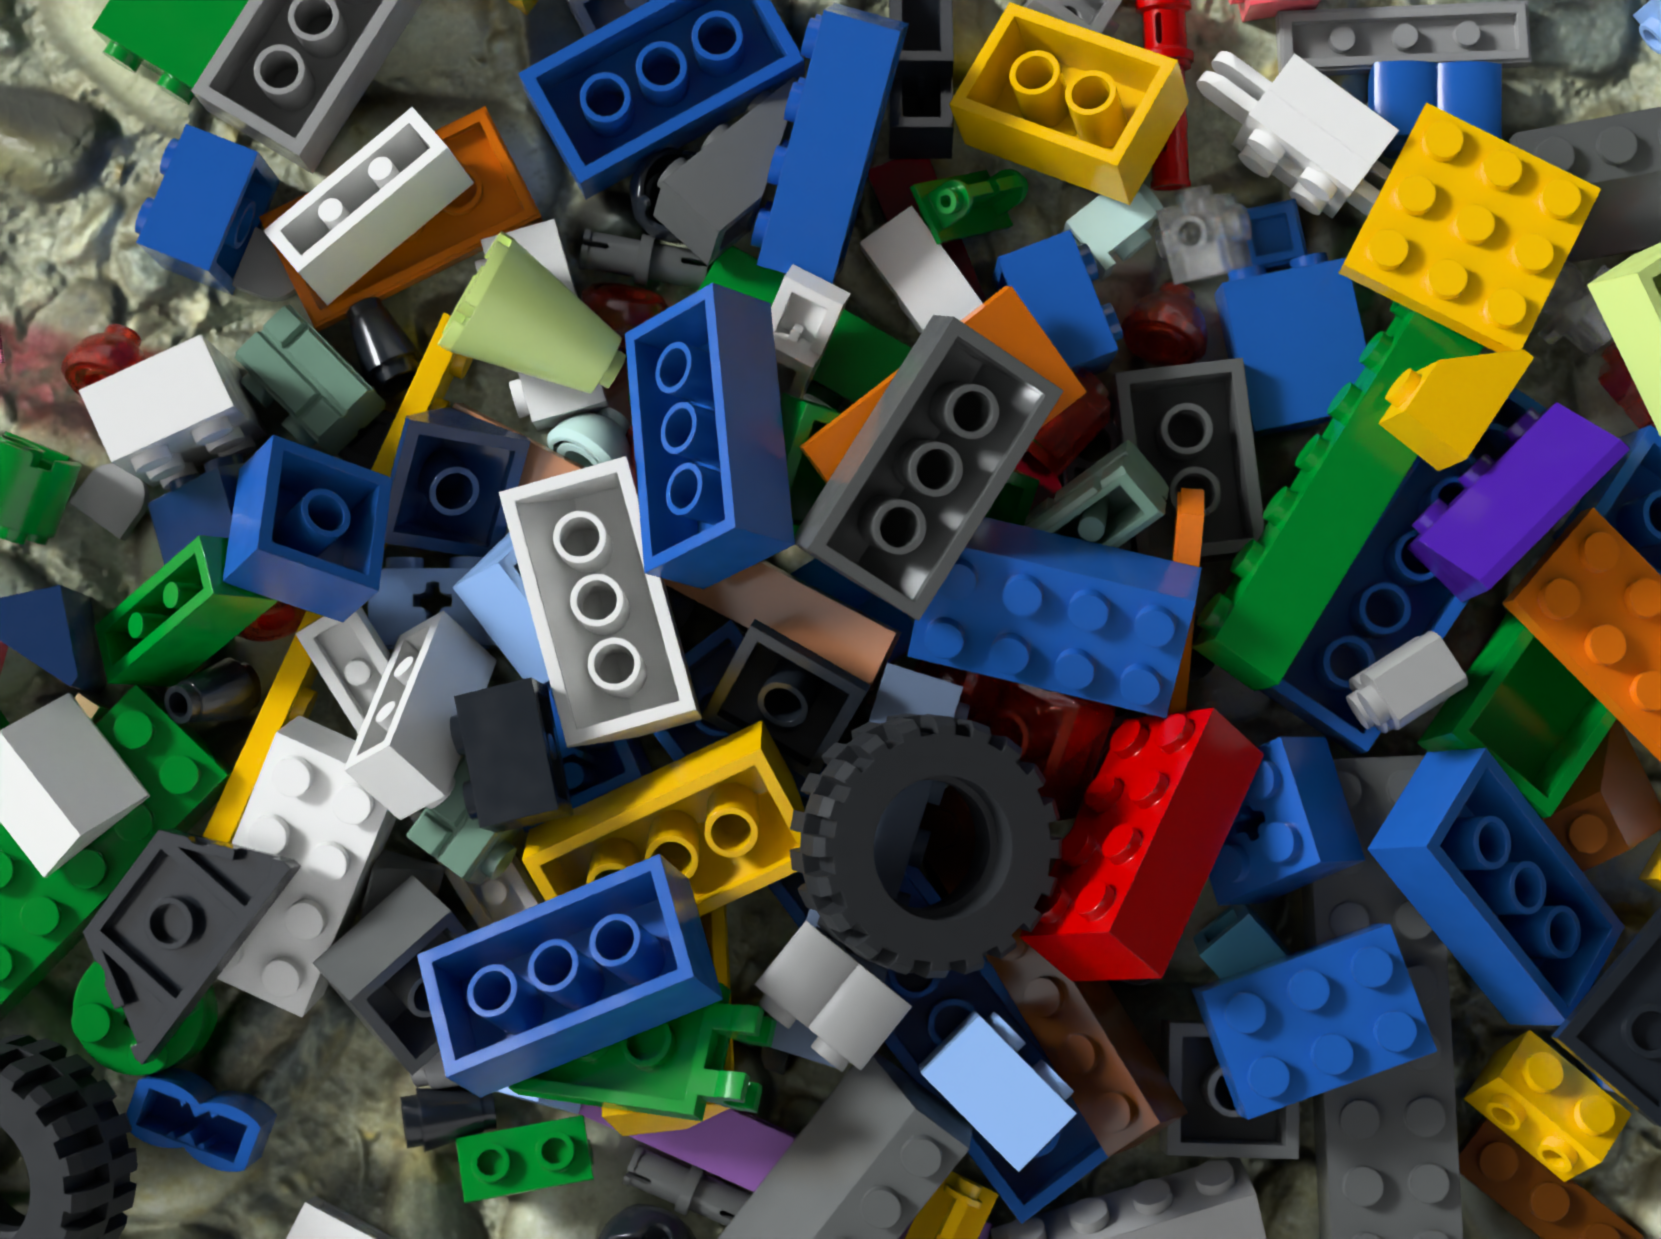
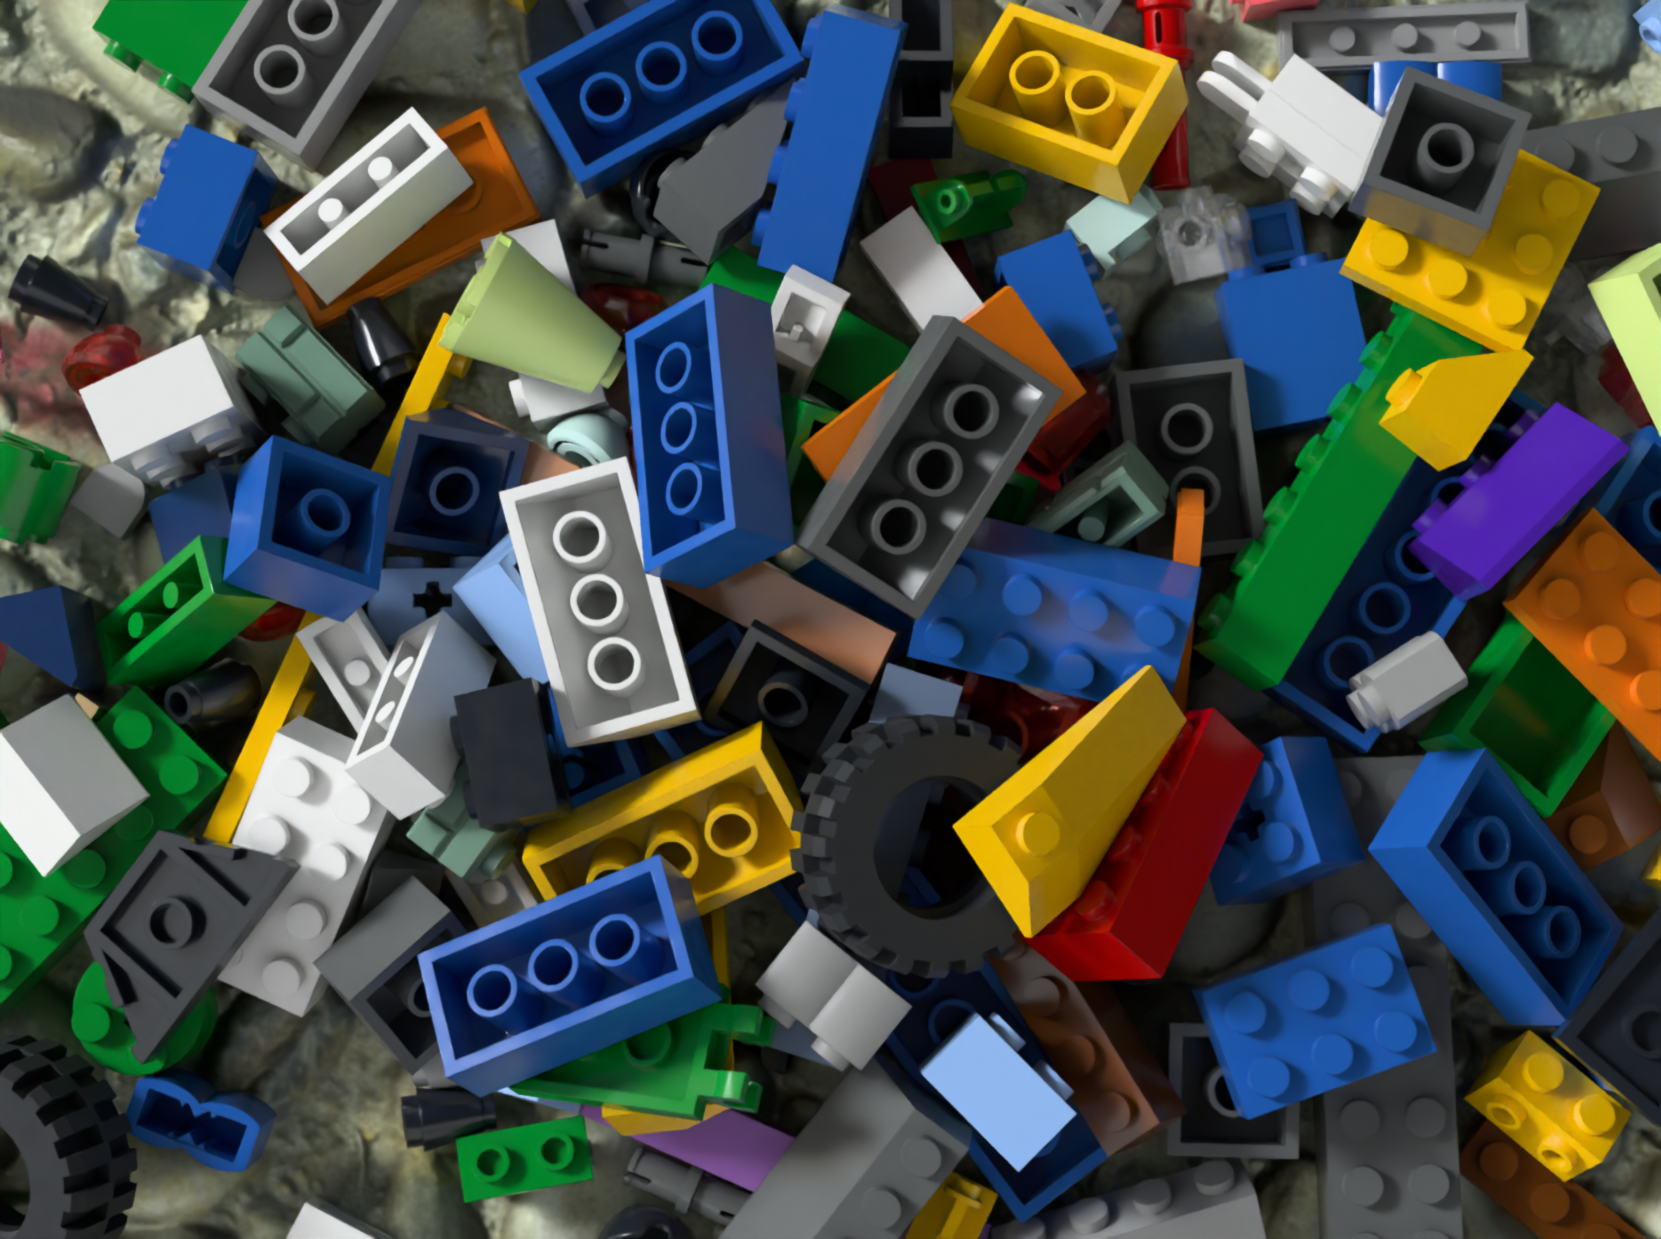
clear red brick [1121,282,1208,367] -> none
medium azure brick [1193,904,1292,979] -> none
none -> black cone [8,254,110,332]
none -> yellow wedge [952,665,1187,938]
none -> dark grey brick [1347,66,1532,258]

